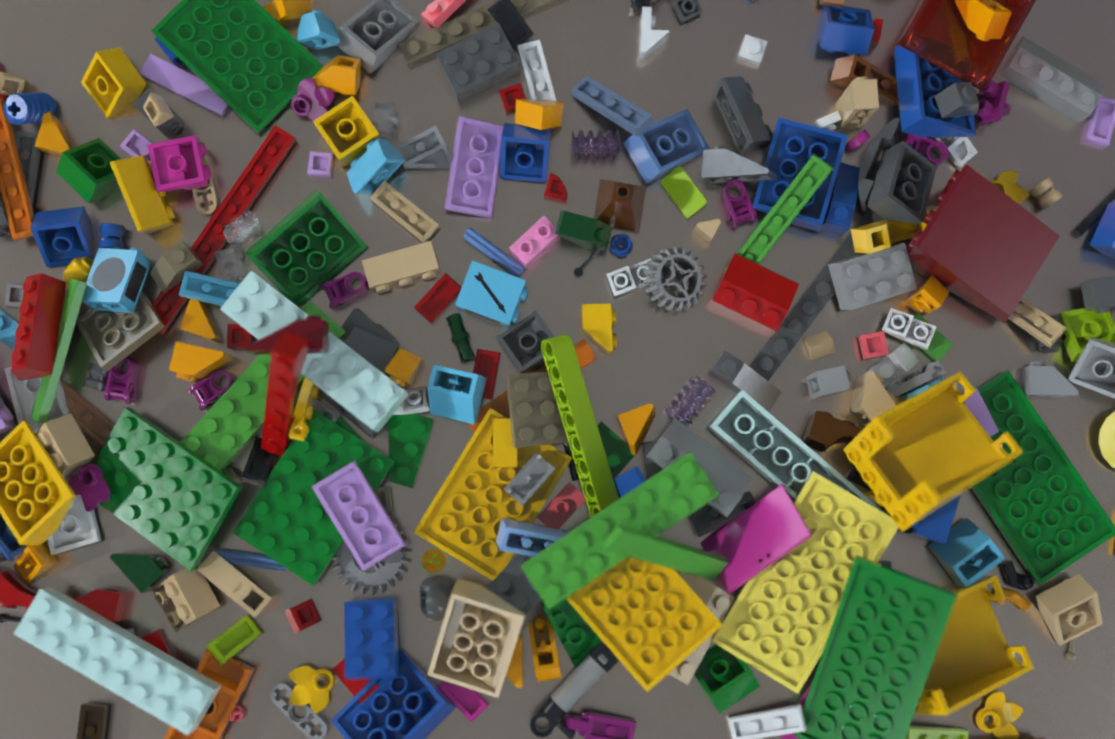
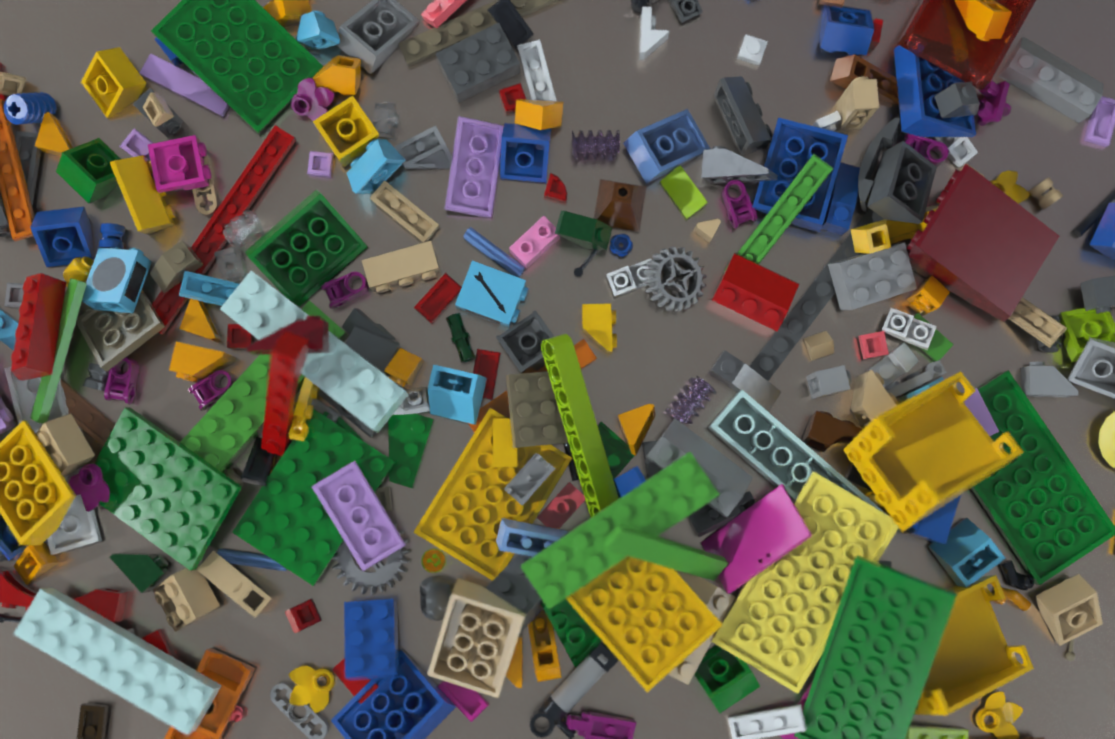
lime tile [206,615,262,666] -> none
sand blue plate [571,75,654,137] -> none
dark pink tile [846,129,870,150] -> none

